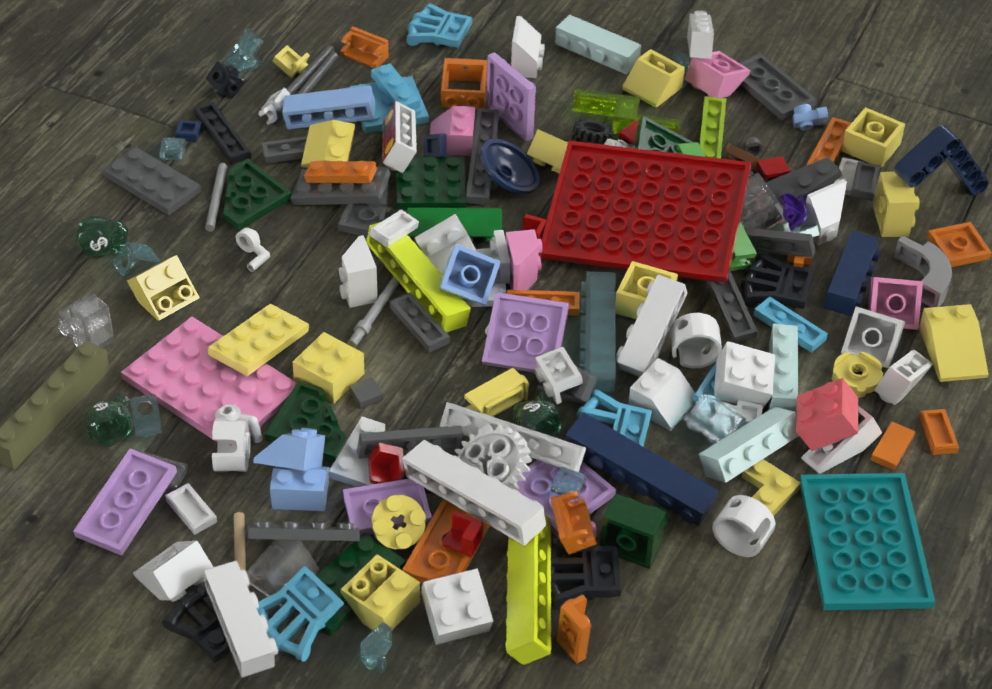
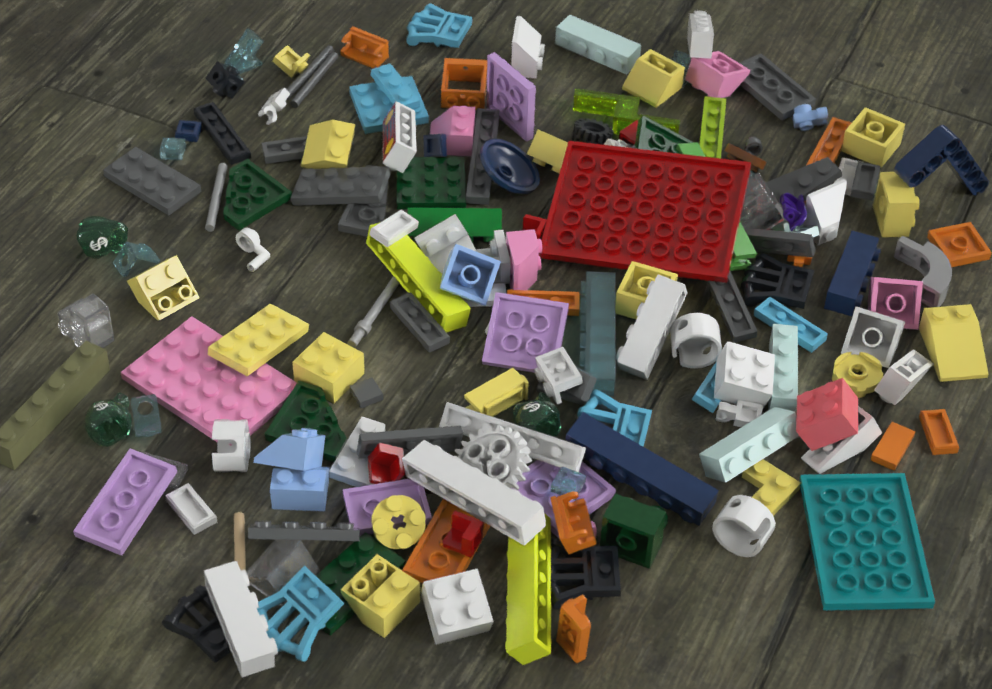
white slope [133,541,214,602] -> none
white plate [215,405,263,443] -> none
light blue brick [282,85,375,129] -> none
orange plate [304,161,377,183] -> none
white slope [339,235,378,308] -> none
clear light blue bracket [360,622,392,674] -> none
white slope [628,358,696,431] -> none
clear light blue bracket [682,392,746,444] -> none
red panel [755,156,791,180] -> none

